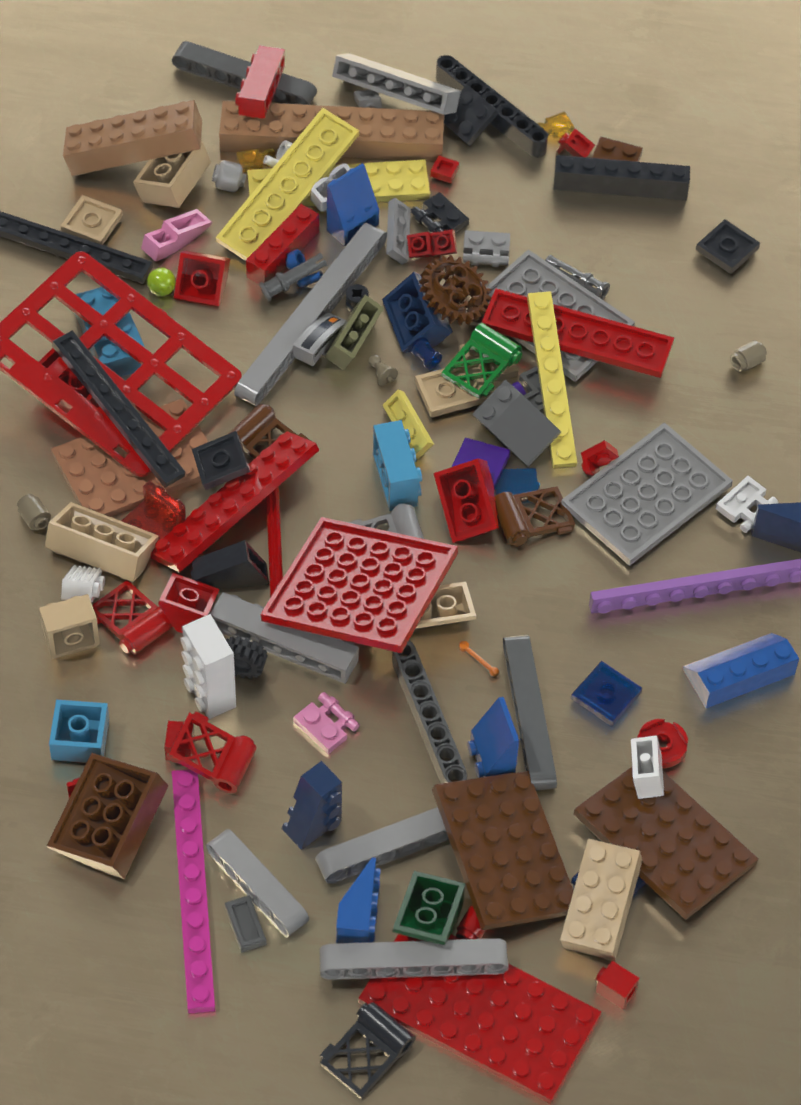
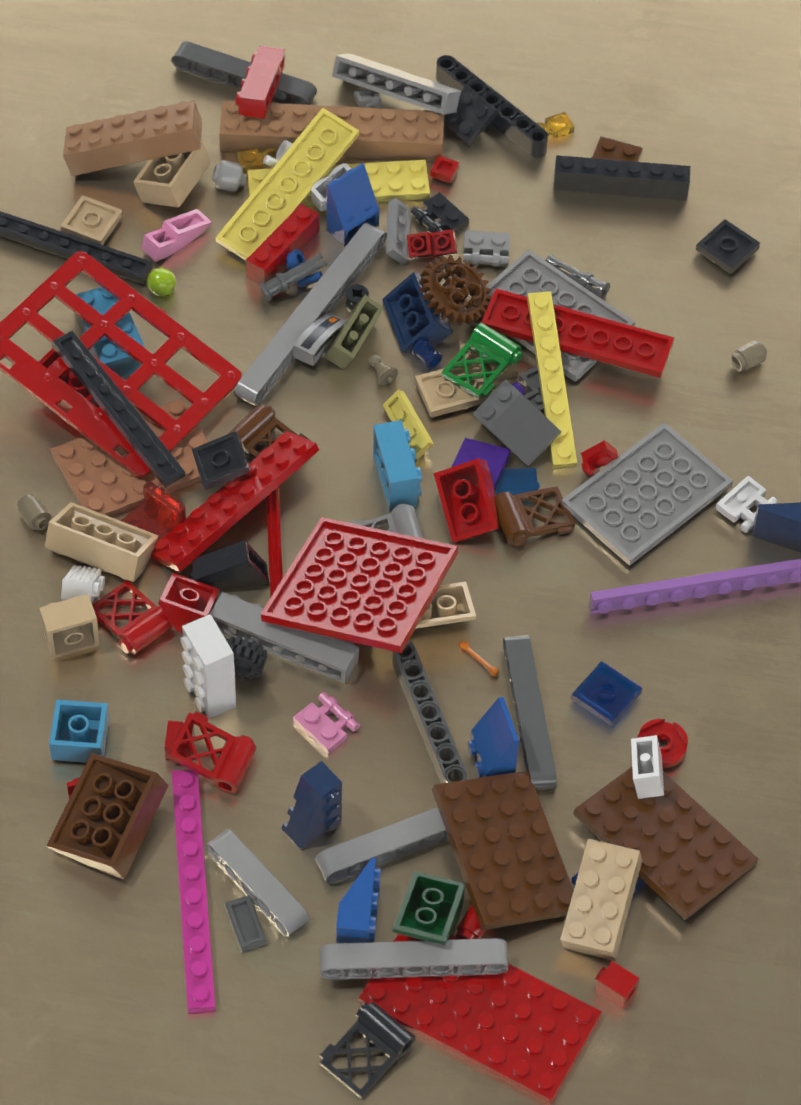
red slope [174,251,231,306] -> none
red bracket [556,128,595,158] -> none
blue slope [683,633,799,708] -> none

